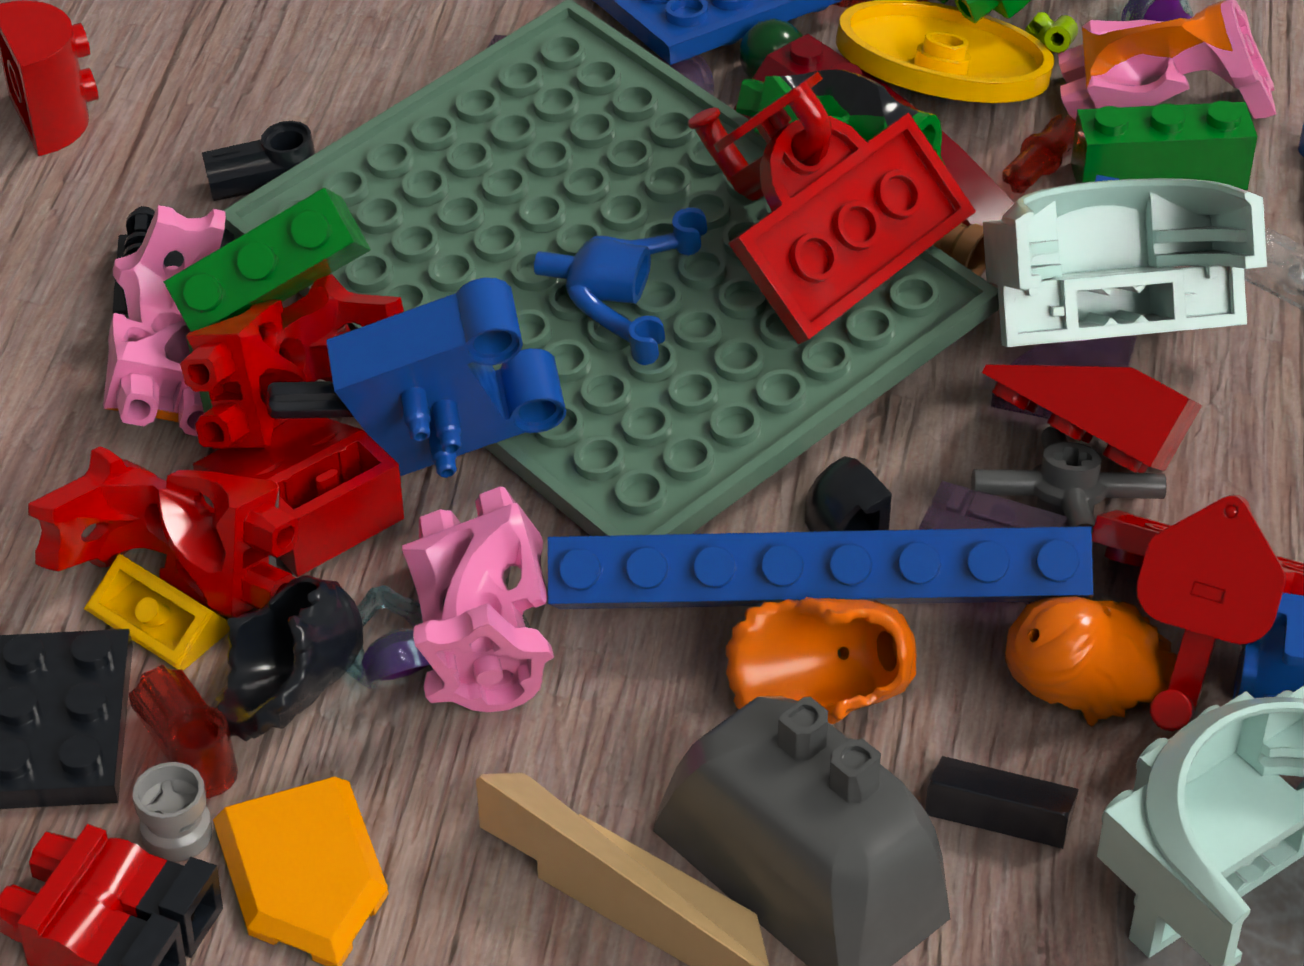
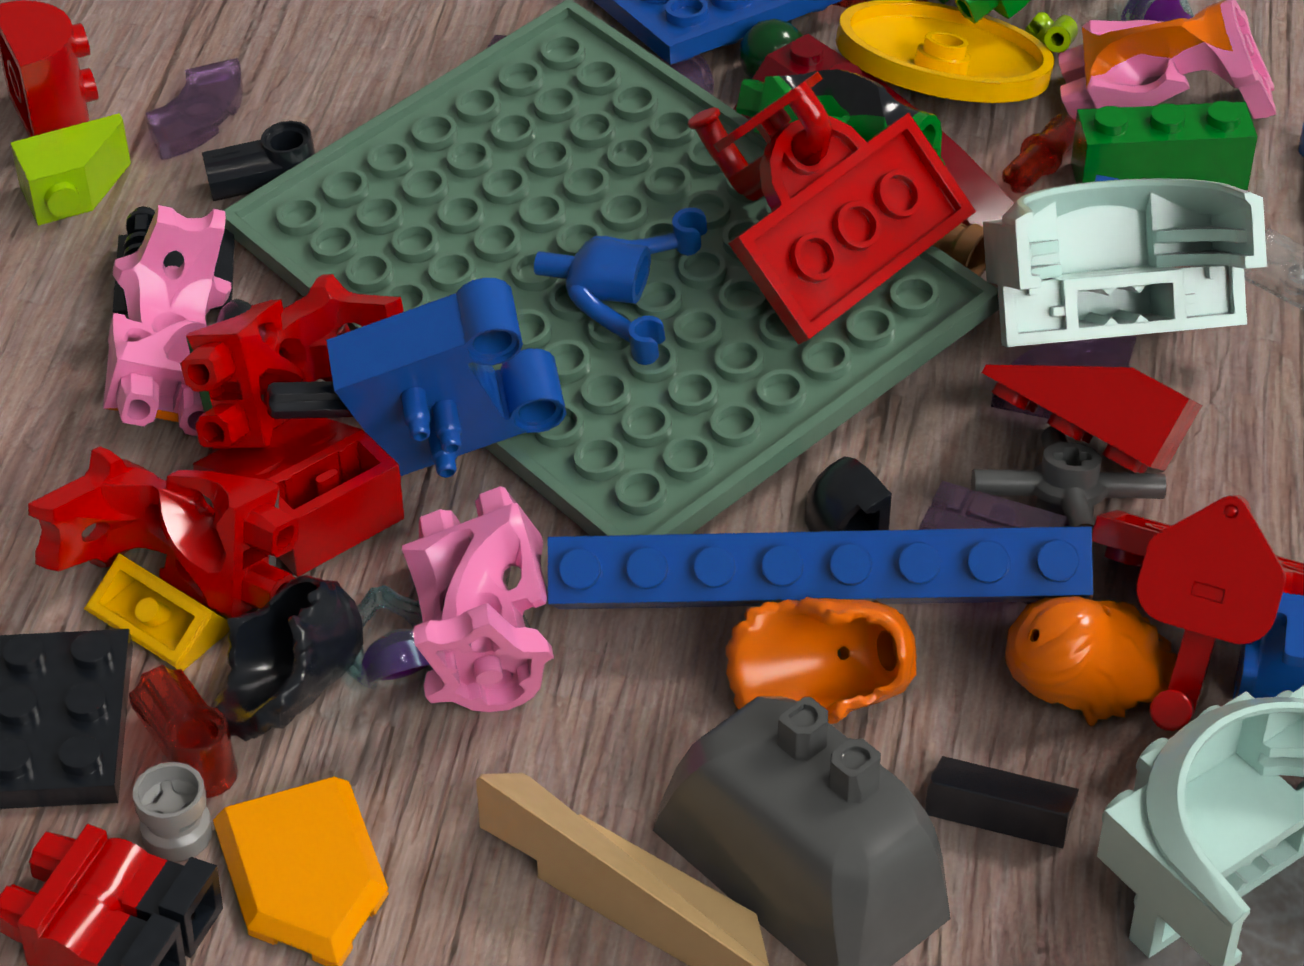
green brick [163,188,371,332] -> none
none -> lime slope [10,113,131,226]
none -> clear purple tile [146,58,243,160]

